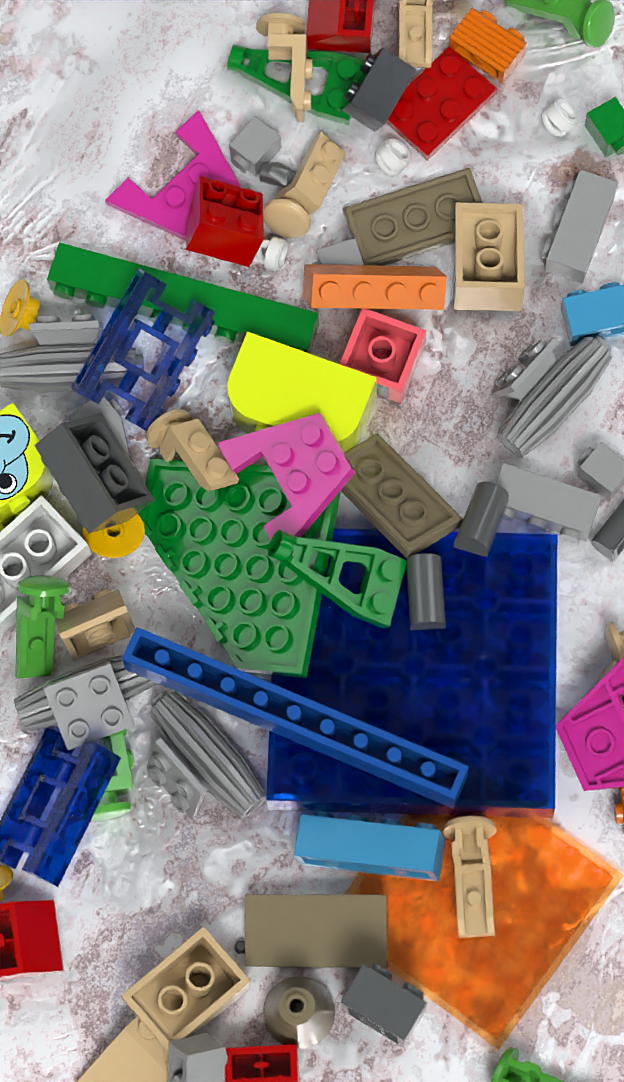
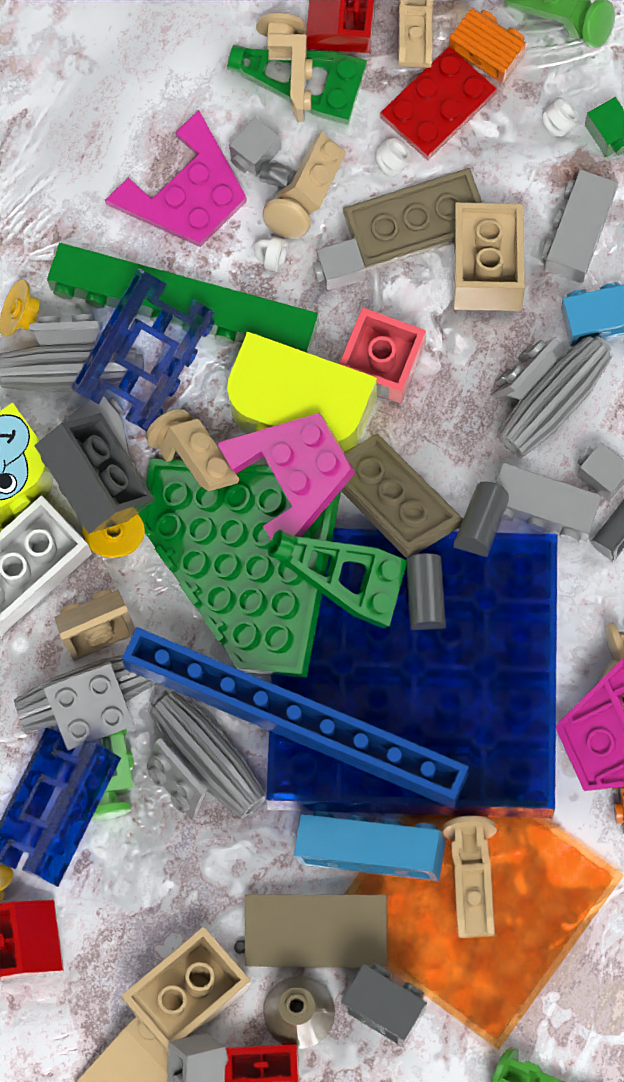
bright green piece [15,575,70,679] -> none
red slope [186,176,264,267] -> none
orange brick [302,264,447,310] -> none
black brick [342,48,416,132] -> none

